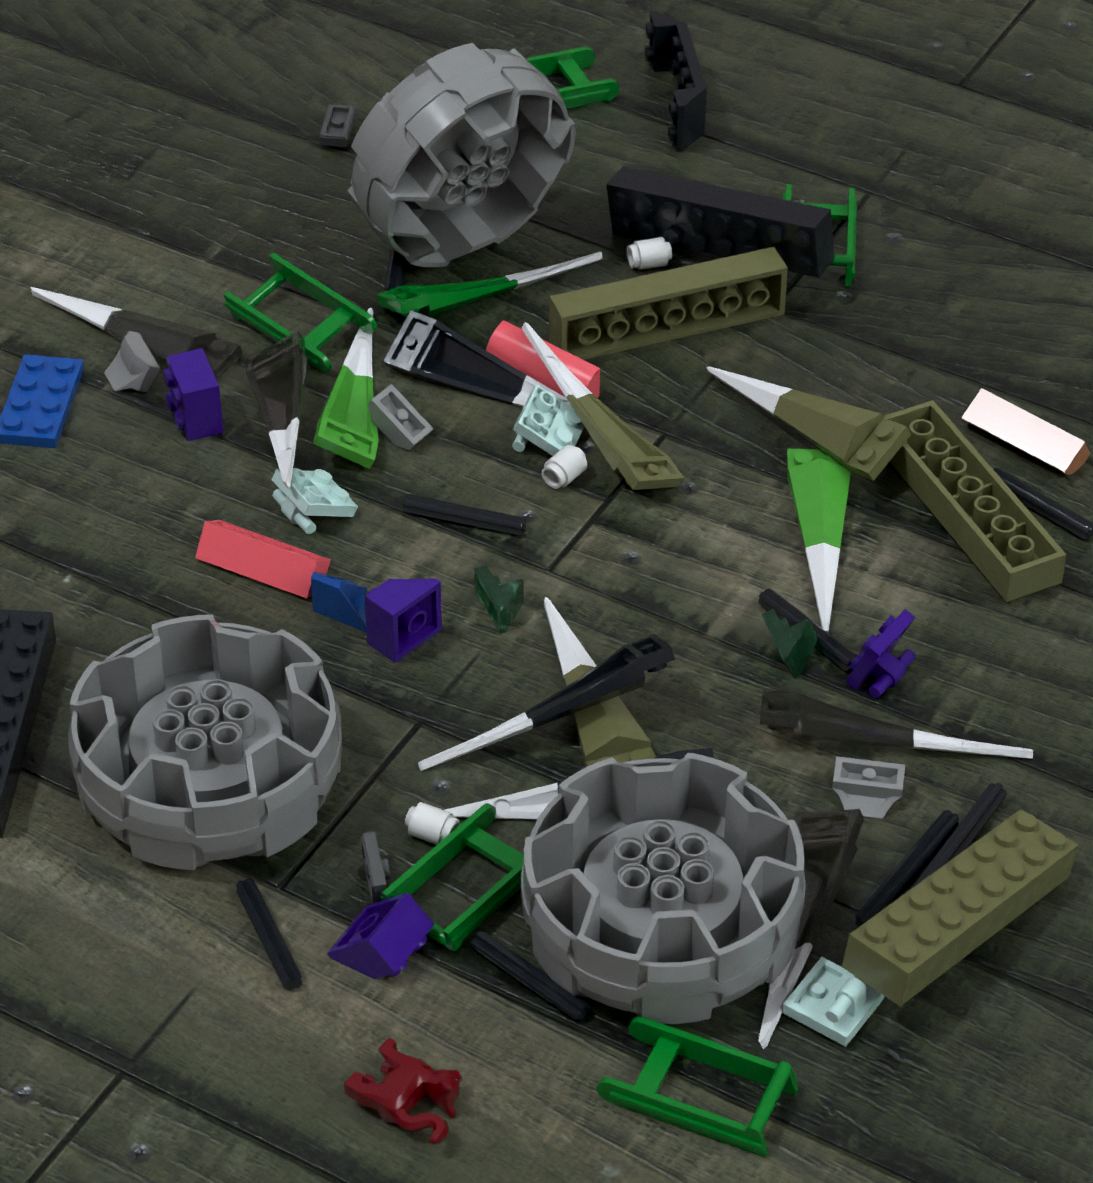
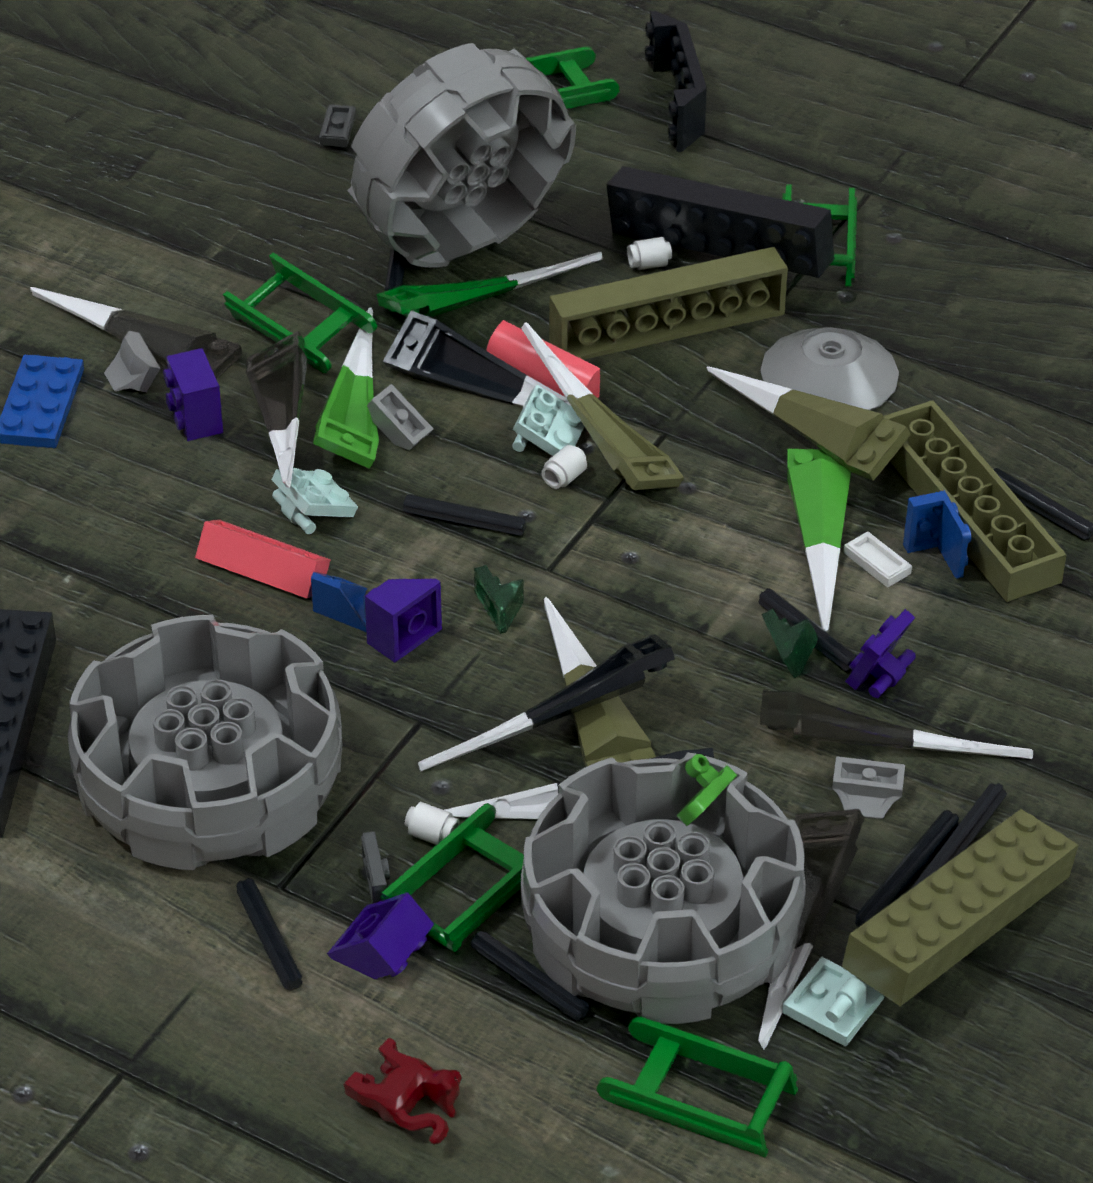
brick [961,388,1090,475] -> none
none -> bright green piece [677,754,737,826]
none -> light grey dish [760,327,899,411]
none -> white tile [844,532,912,588]
none -> blue bracket [903,491,971,579]

